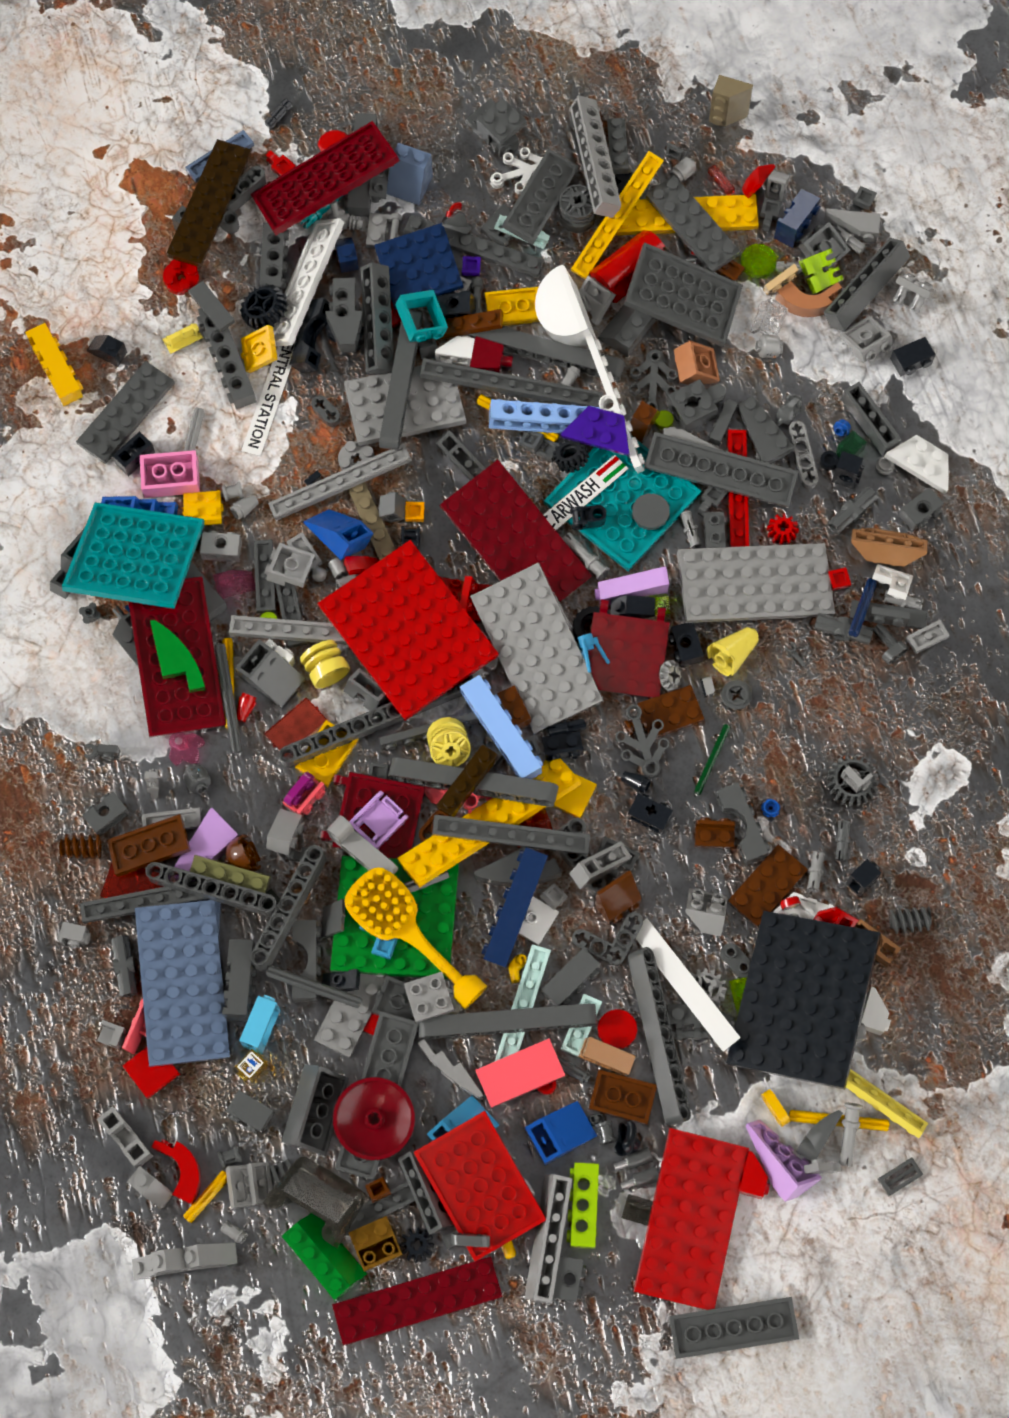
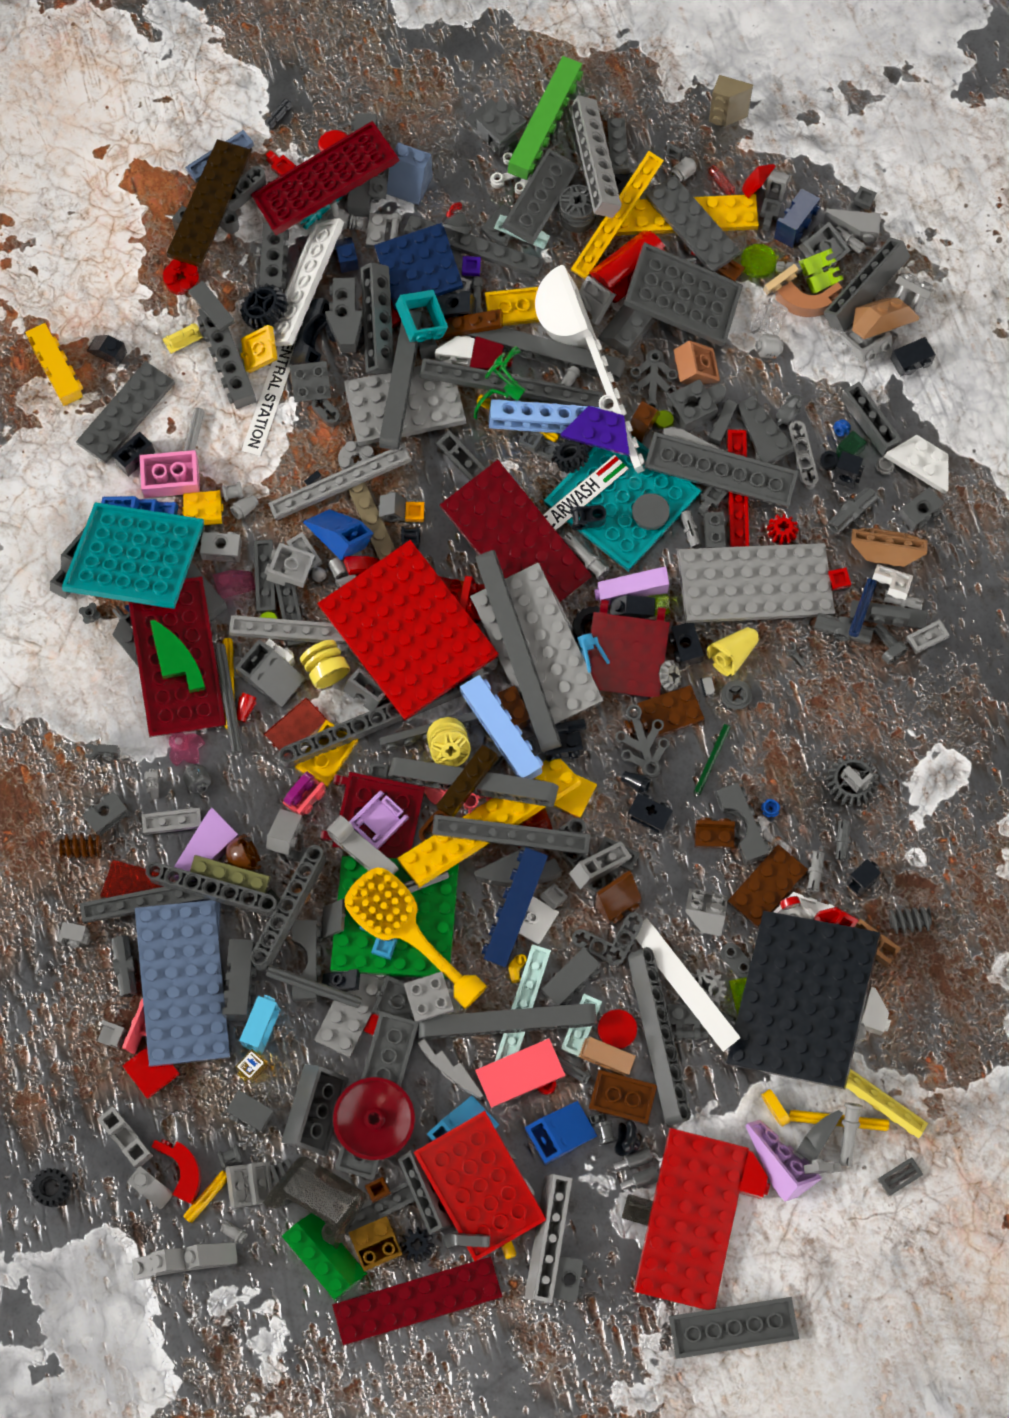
reddish brown plate [107,814,191,877] -> none
lime brick [566,1162,599,1249] -> none
none -> black tyre [31,1168,71,1207]
none -> dark grey hinge [290,361,331,402]
none -> green plant [474,346,526,420]
none -> dark grey beam [475,549,562,753]
none -> bright green brick [507,56,583,180]
none -> medium nougat wedge [852,298,919,339]

